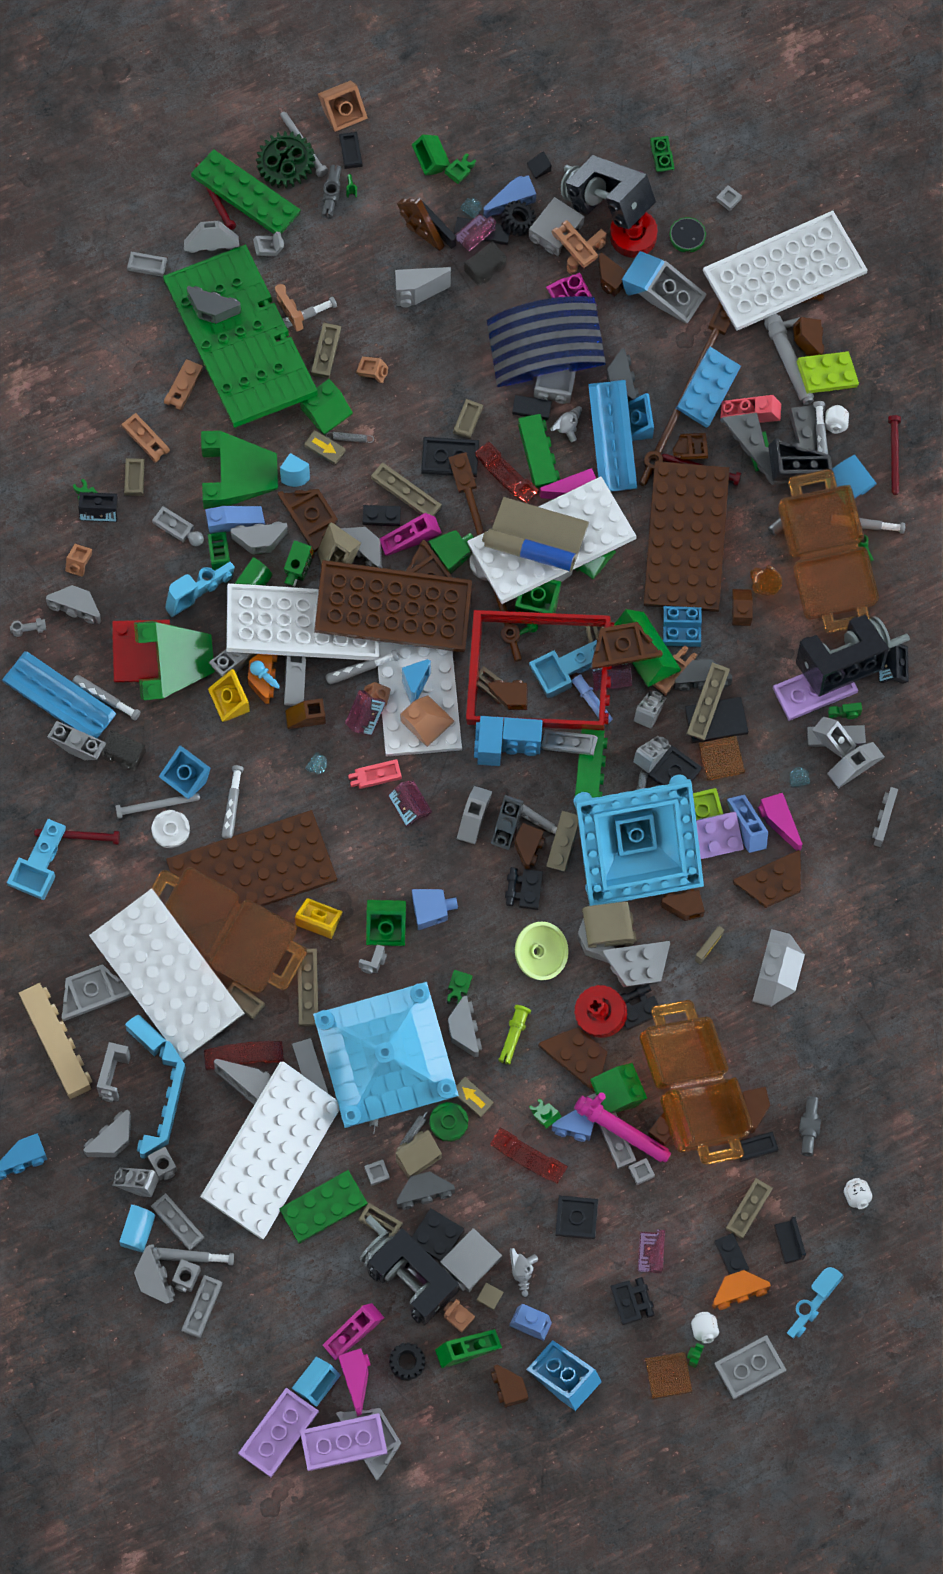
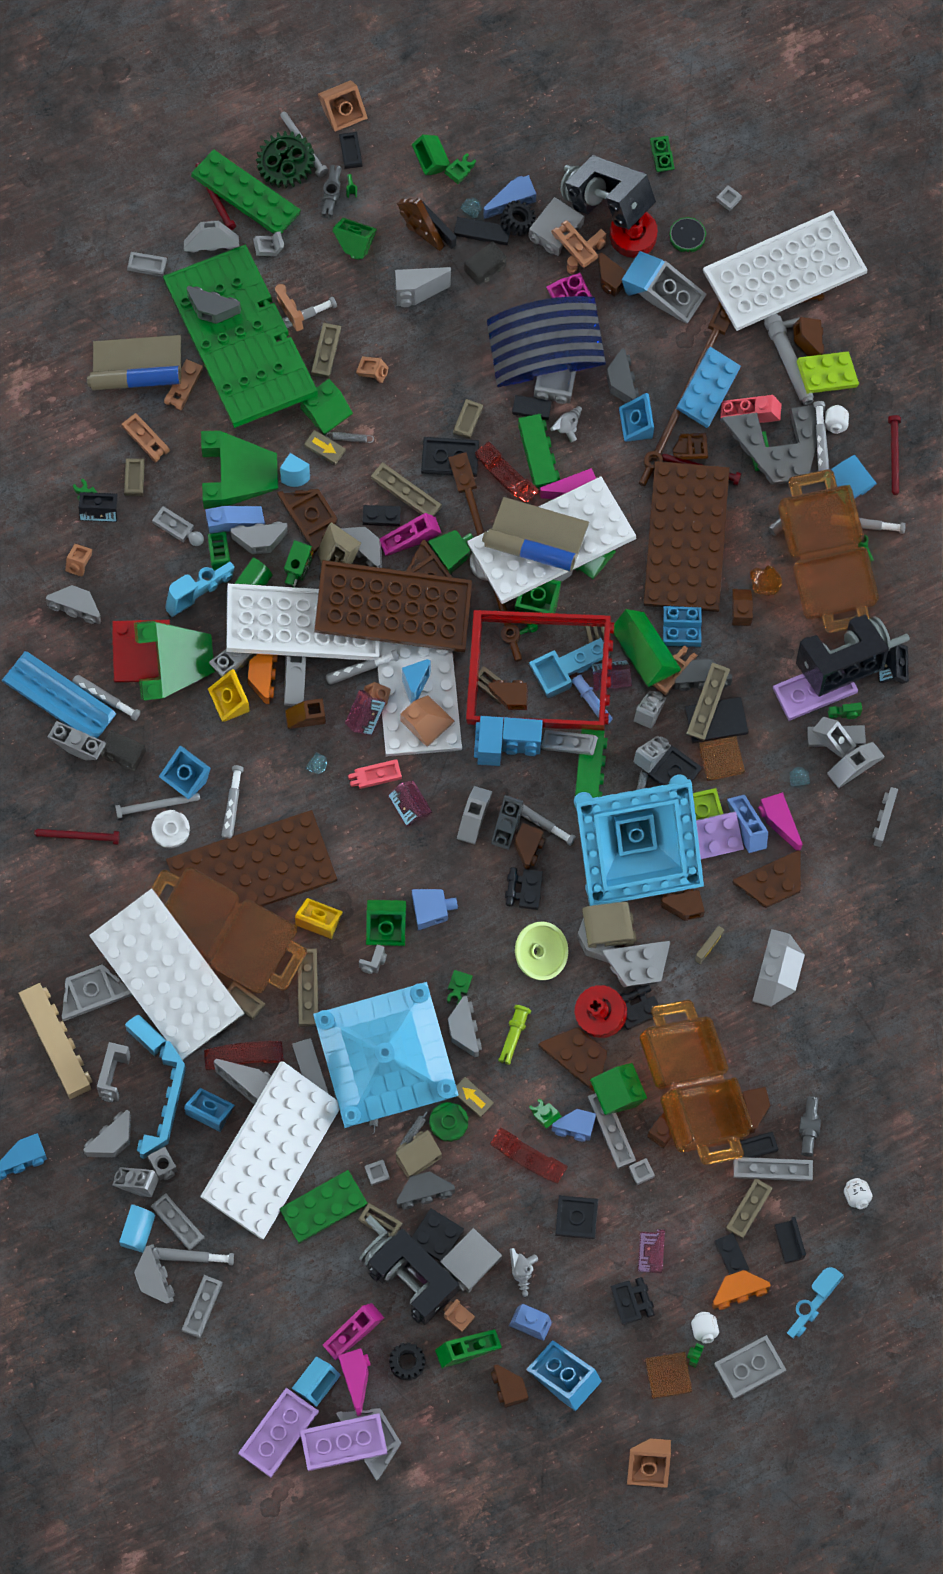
medium azure plate [7,819,66,900] -> none
light grey bar [10,618,46,637] -> none
light grey brick [172,1259,201,1293] -> none
medium azure bar [250,660,280,689] -> none
clear pink panel [455,214,496,251] -> none
dark tan tile [476,1283,504,1311] -> none
black slope [527,151,552,179] -> none
dark tan plate [546,811,579,872] -> none
dark pink cylinder [574,1093,671,1163] -> none
dark azure plate [588,380,637,492] -> none
reddish brown wing [591,622,663,670] -> none
black wedge [768,438,833,481] -> none
none -> dark tan door [87,335,181,390]
none -> dark azure slope [184,1088,235,1132]
none -> green slope [333,217,377,259]
none -> nougat slope [627,1439,671,1488]
none -> light grey plate [733,1157,813,1181]

